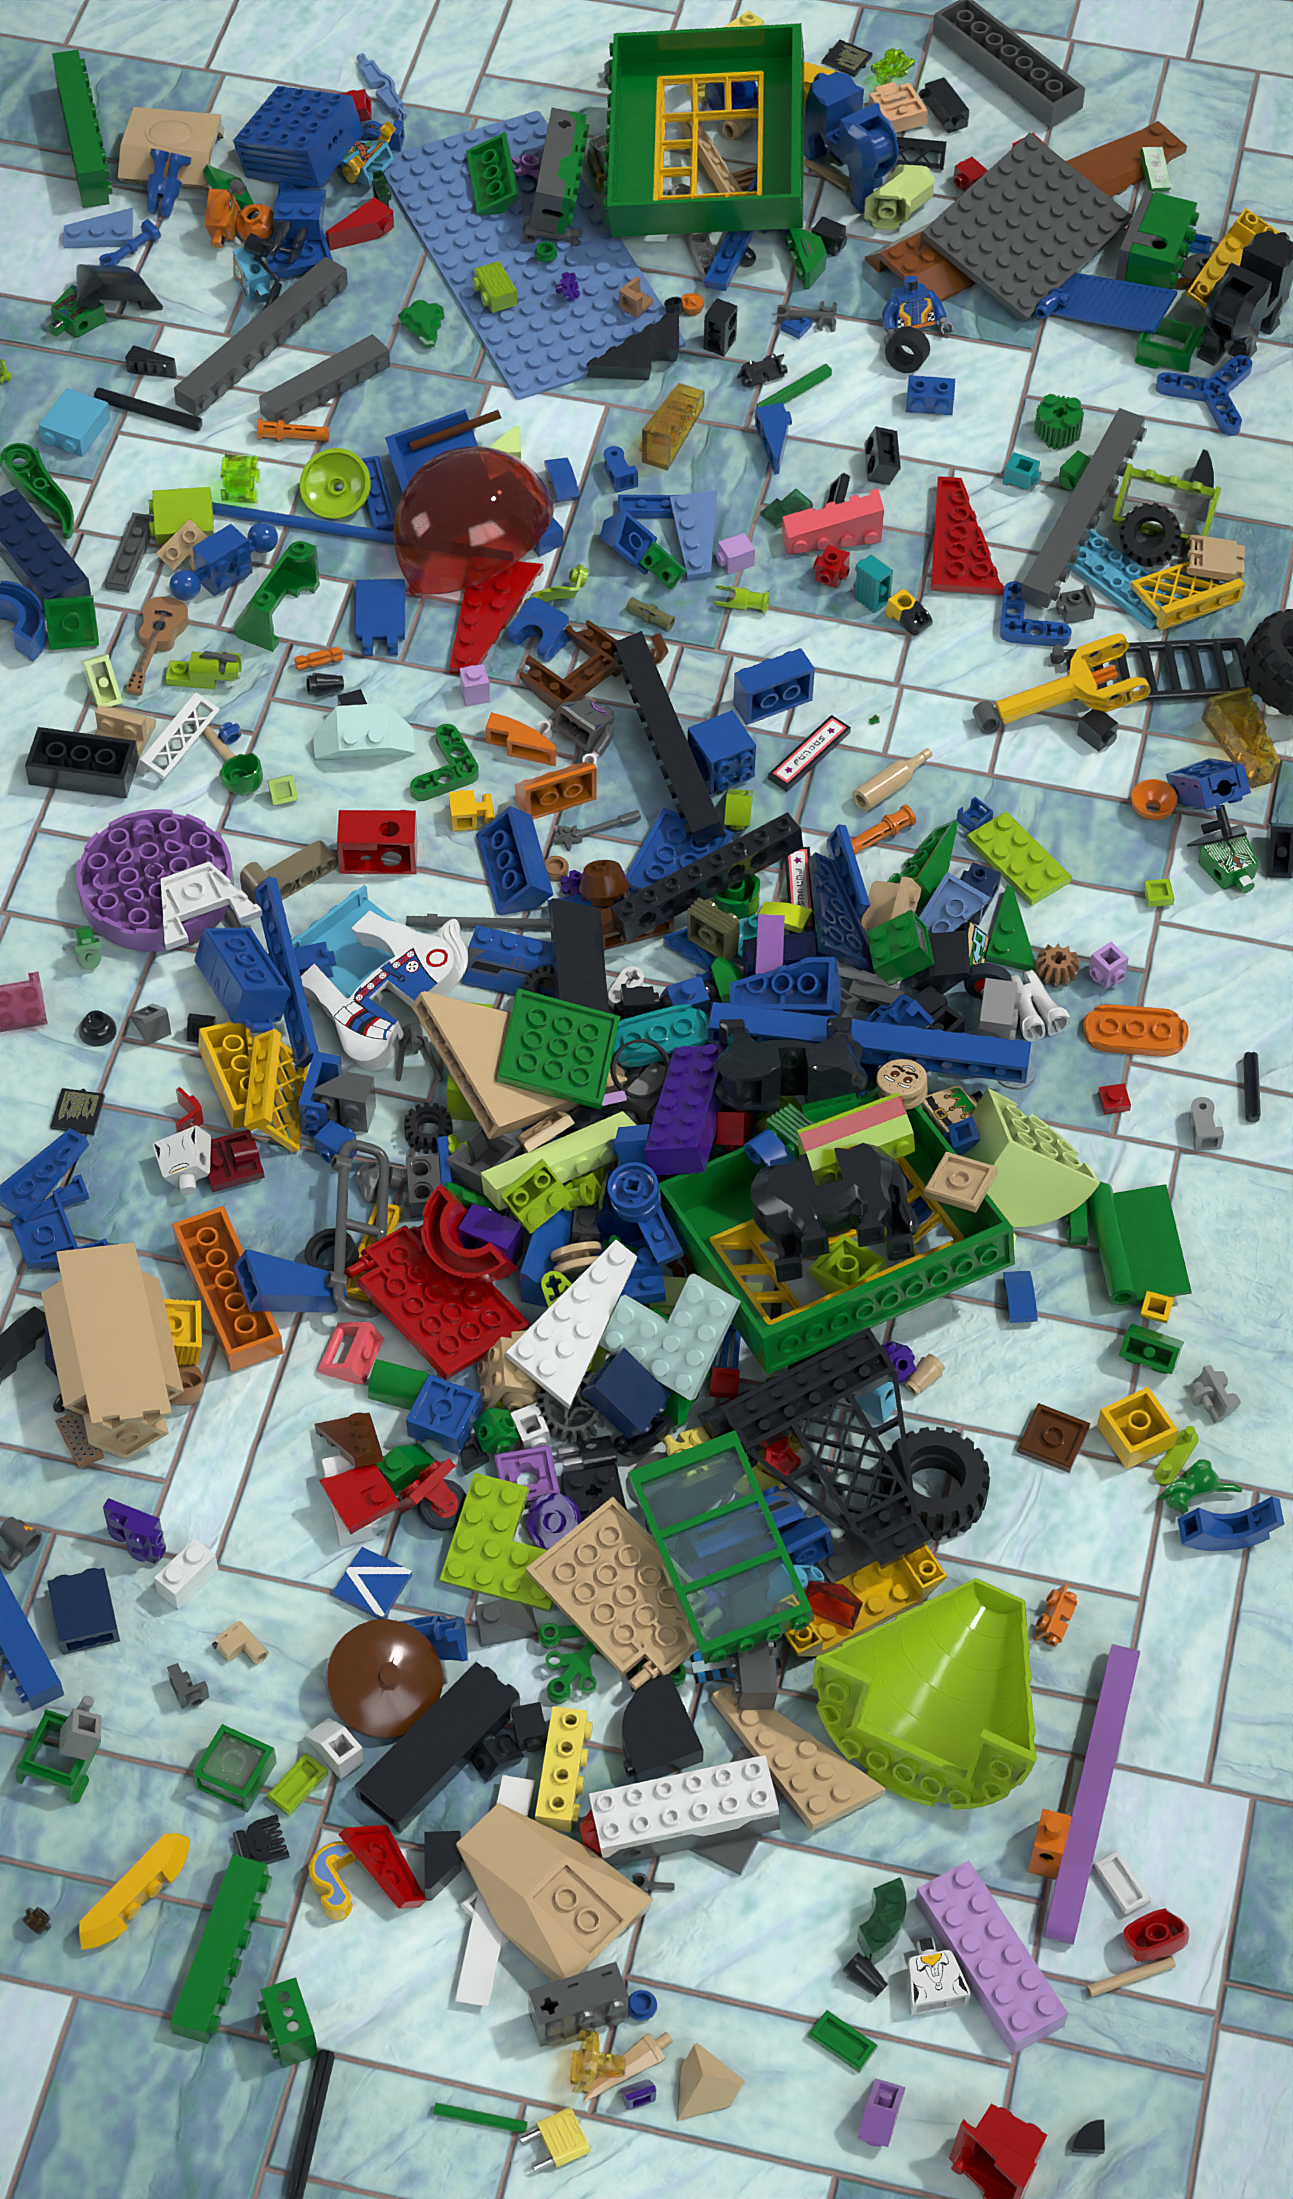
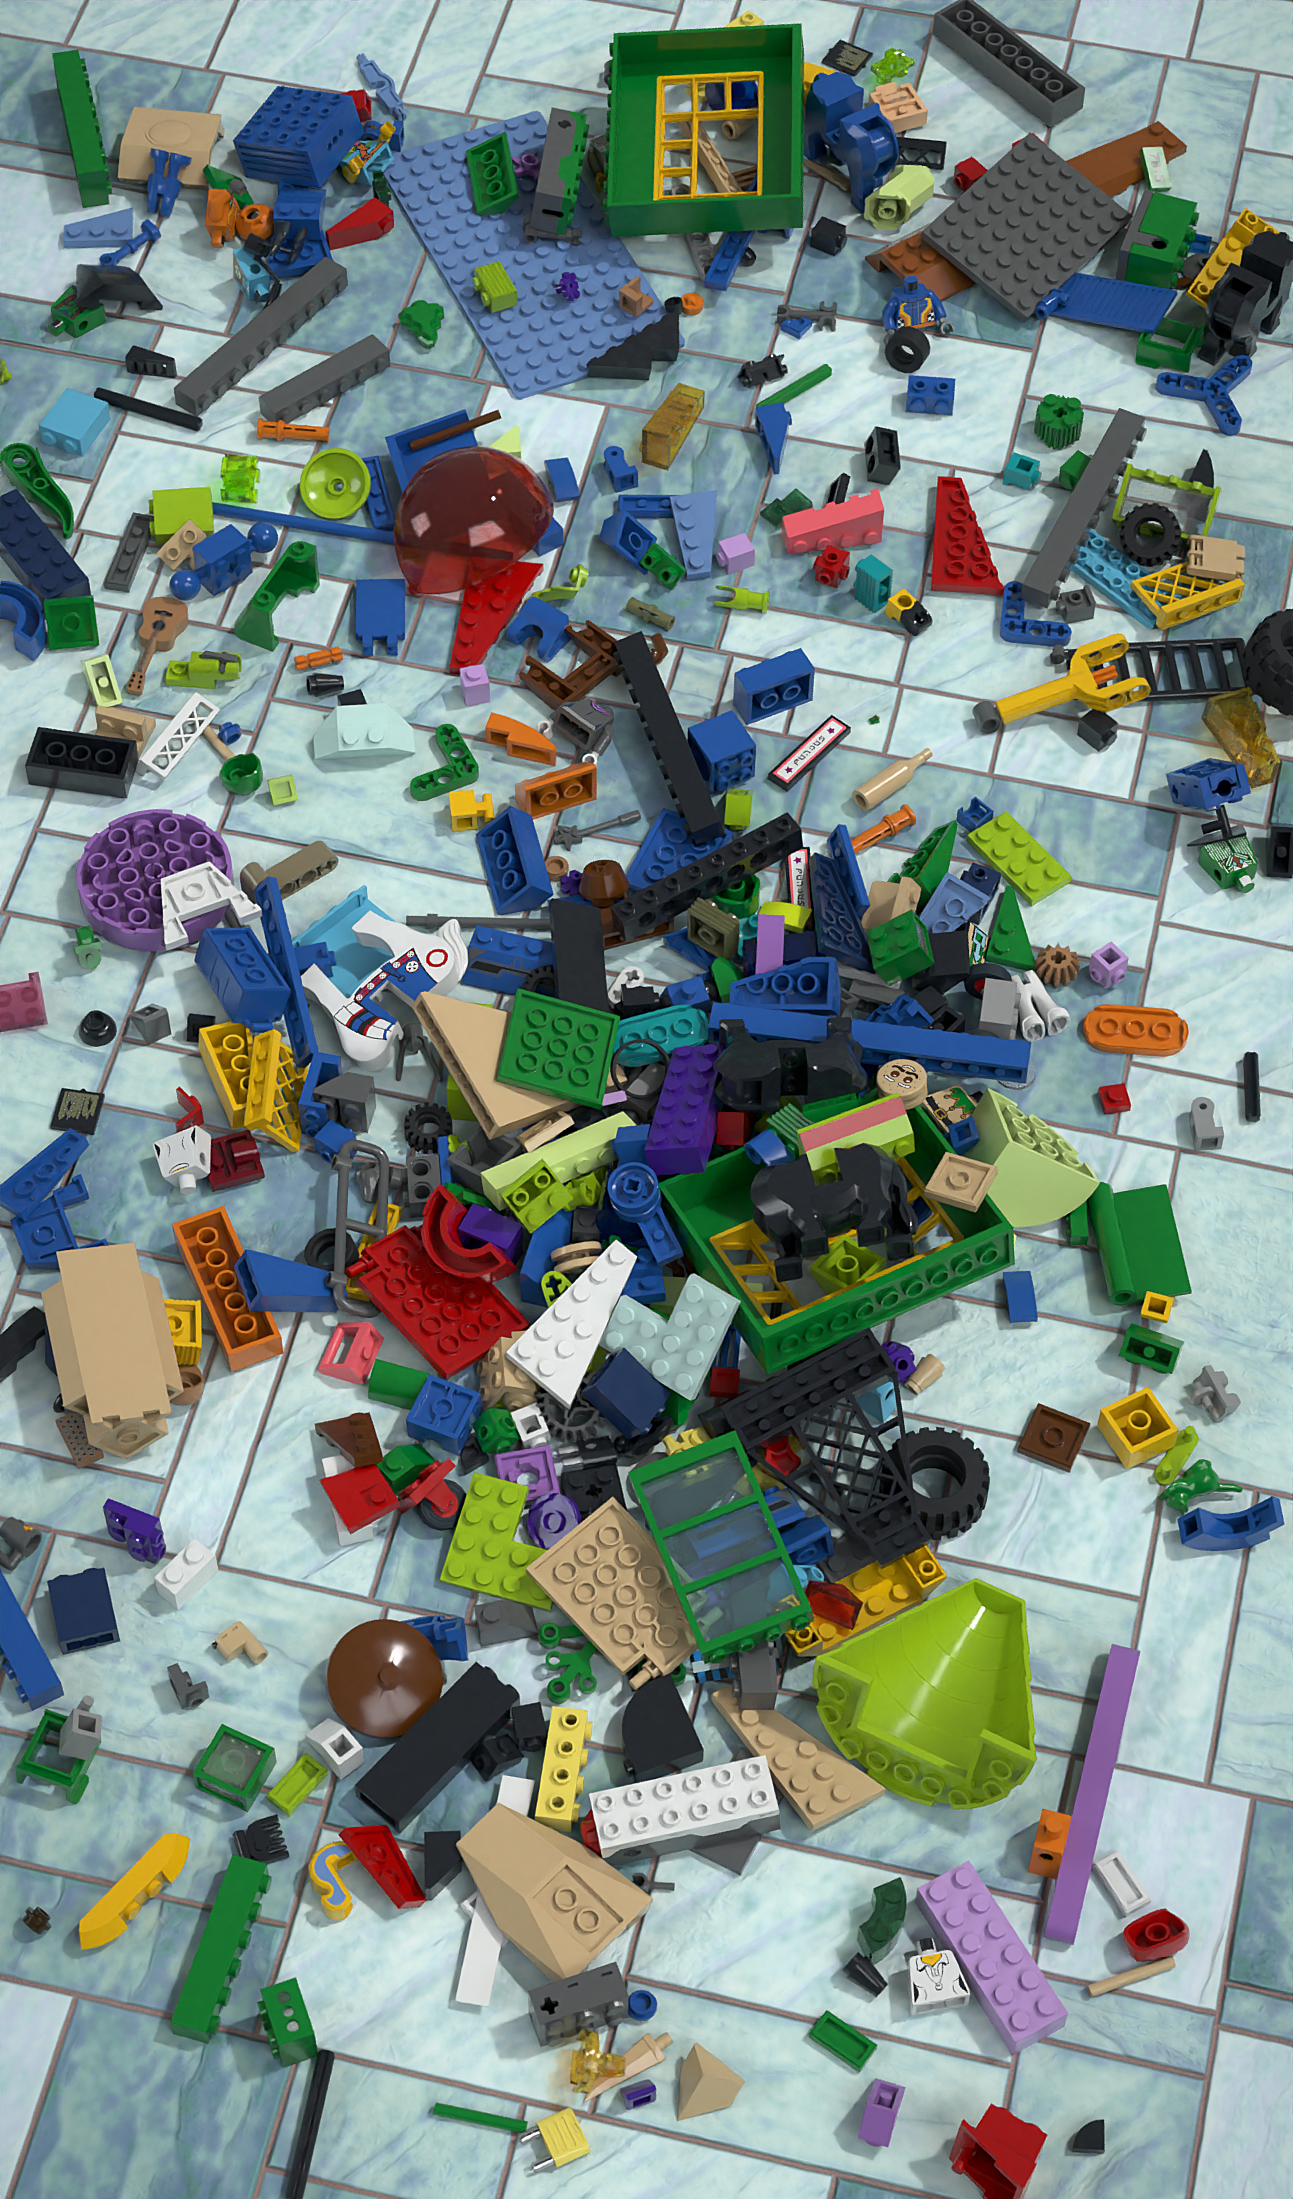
blue tile [333,1547,412,1619] -> none
red piece [337,810,418,874] -> none
green plate [535,242,557,263] -> none
black brick [703,298,738,357] -> none
green slope [785,228,827,290] -> none
black brick [918,77,969,133] -> none
orange hinge [1033,1584,1078,1646] -> none
orange piece [1131,779,1178,820] -> none
lime plate [1143,878,1175,907] -> none

